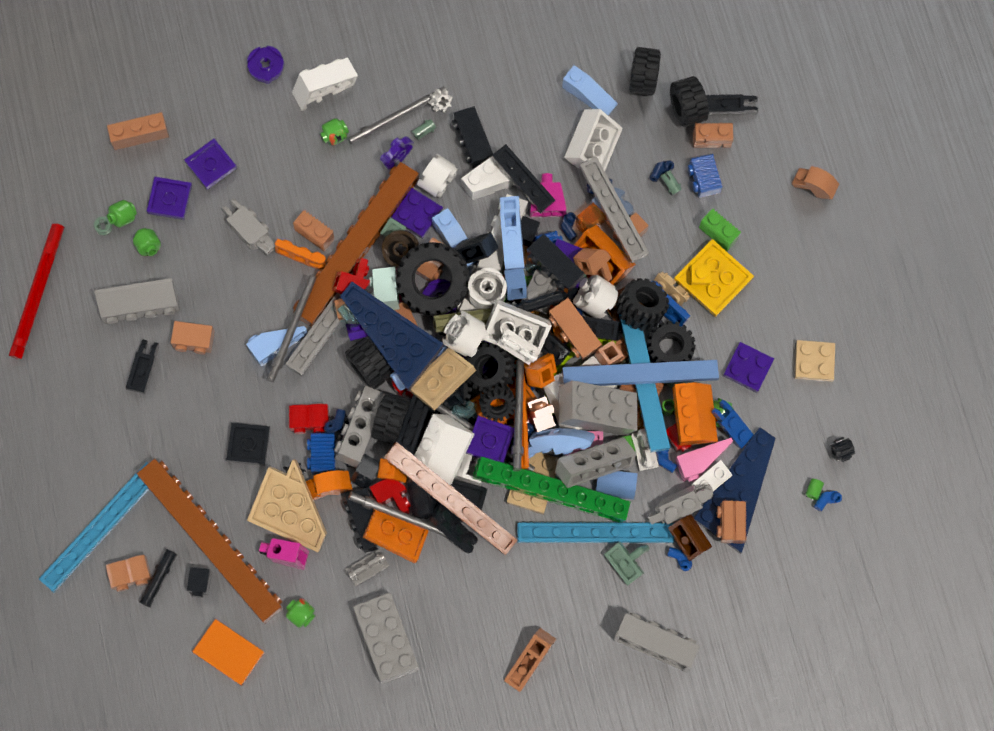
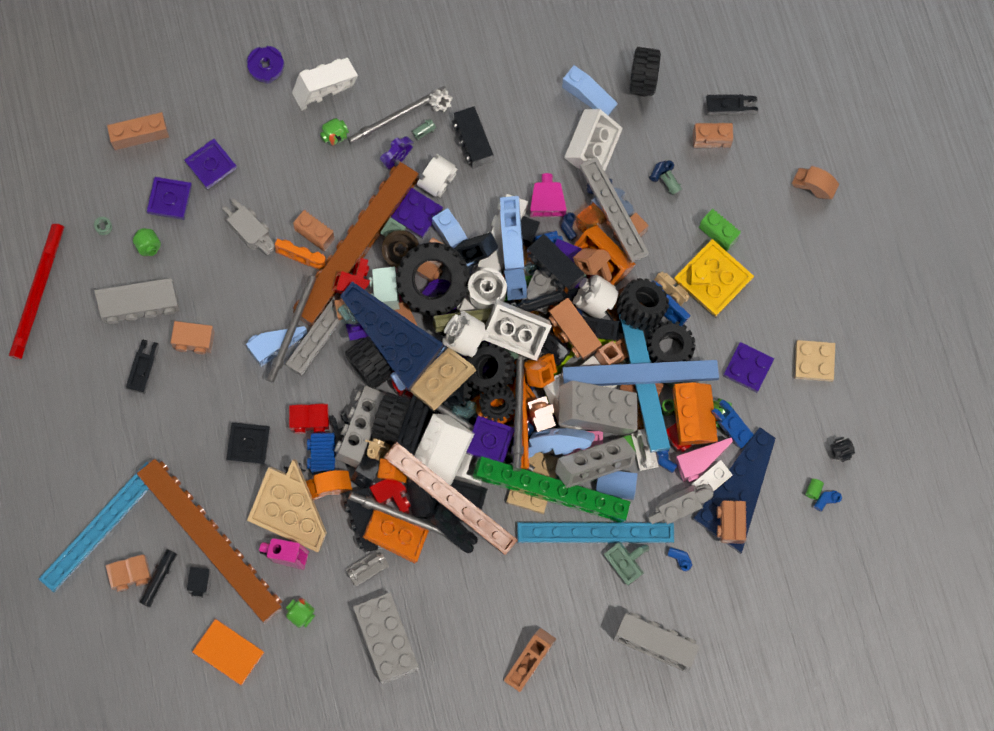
bright green head [107,200,137,228] -> none
dark blue arm [324,409,346,433] -> none
white wedge [461,157,515,200] -> none
black plate [491,144,556,214] -> none
white hinge [497,328,540,365] -> none
reddish brown brick [668,514,712,561] -> none
black tyre [670,76,709,127] -> none
blue brick [688,154,723,198] -> none
none -> tan hinge [365,438,391,461]

